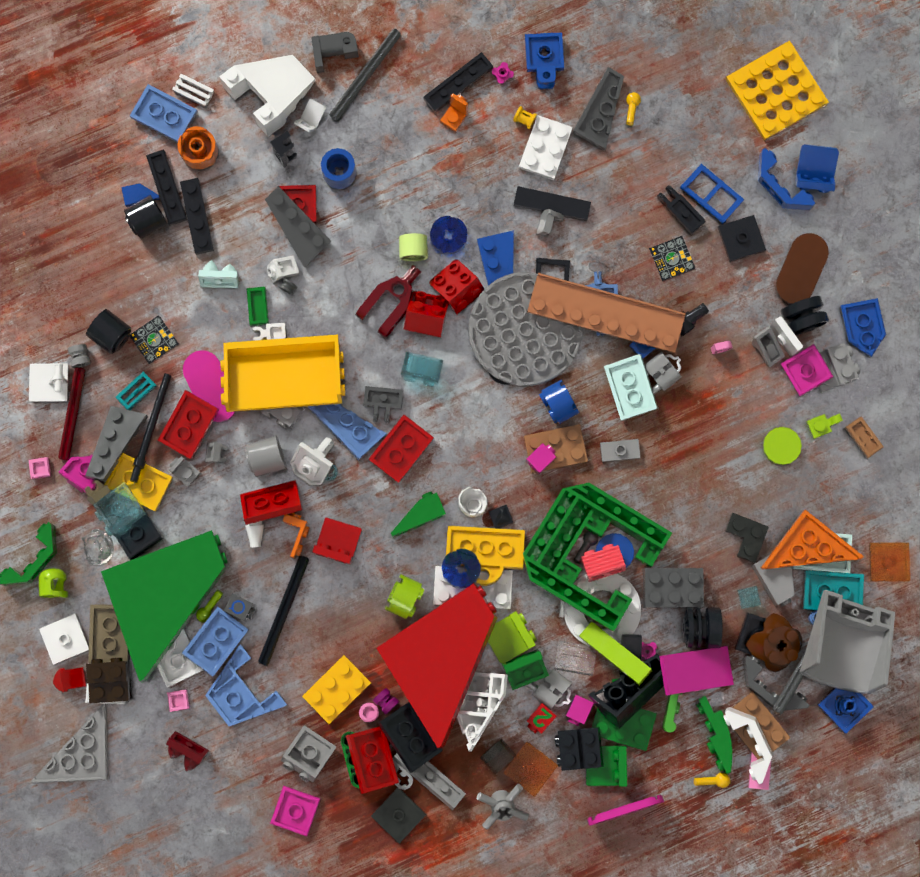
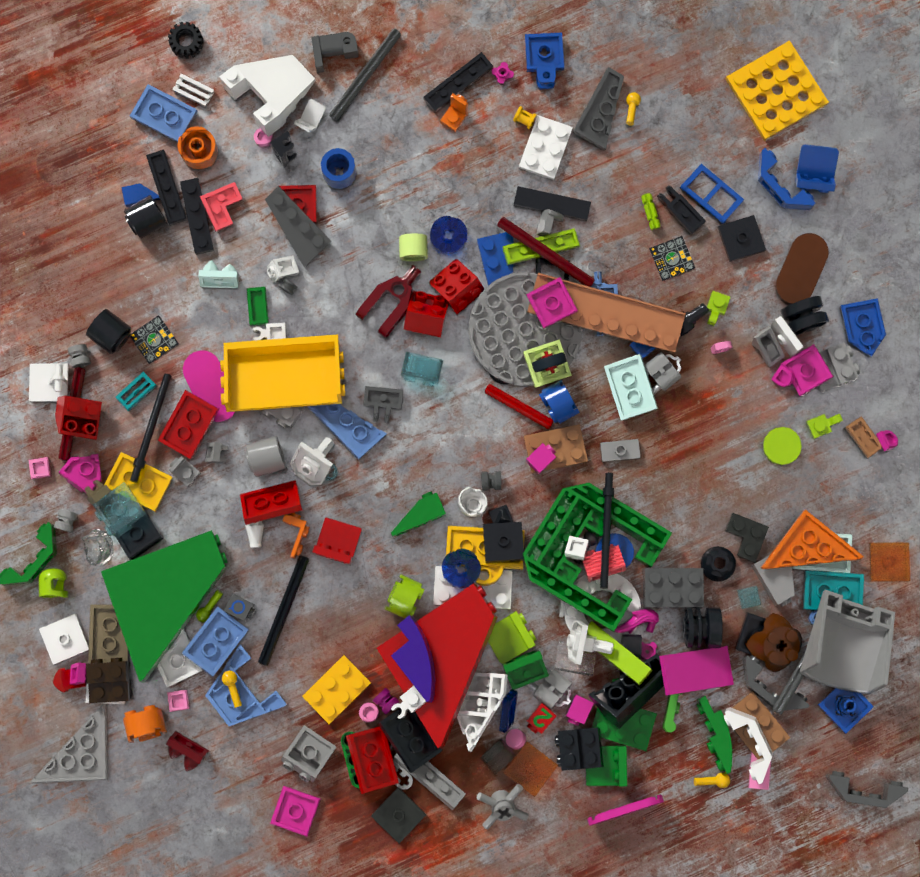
dark grey wing [85,406,148,482] -> none
red plate [368,415,434,483] -> none
none -> light grey wheel [54,509,78,533]
none -> red slope [55,395,102,440]
none -> dark pink plate [70,663,87,685]
none -> orange brick [123,705,167,743]
none -> black tyre [168,22,204,59]
none -> coral plate [200,182,242,232]
none -> yellow bar [222,670,242,708]
none -> bright pink tile [254,128,273,147]
none -> dark purple slope [391,615,436,703]
none -> white plate [391,686,426,719]
none -> dark grey wheel [481,471,501,491]
none -> black plate [483,522,524,563]
none -> red axle [485,384,553,429]
none -> dark red axle [497,217,595,287]
none -> clear blue tile [499,689,518,733]
none -> lime tile [502,228,580,266]
none -> bright pink tile [506,729,526,750]
none -> yellowish green plate [523,339,572,388]
none -> dark pink tile [526,277,578,329]
none -> white tile [565,536,589,560]
none -> white piece [567,620,614,665]
none -> black bar [600,472,614,589]
none -> dark pink piece [614,609,659,634]
none -> lime axle [641,193,661,230]
none -> black piece [700,546,736,582]
none -> lime plate [707,291,730,326]
none -> dark pink tile [771,364,795,387]
none -> dark grey slope [826,771,908,808]
none -> dark pink tile [876,430,898,451]

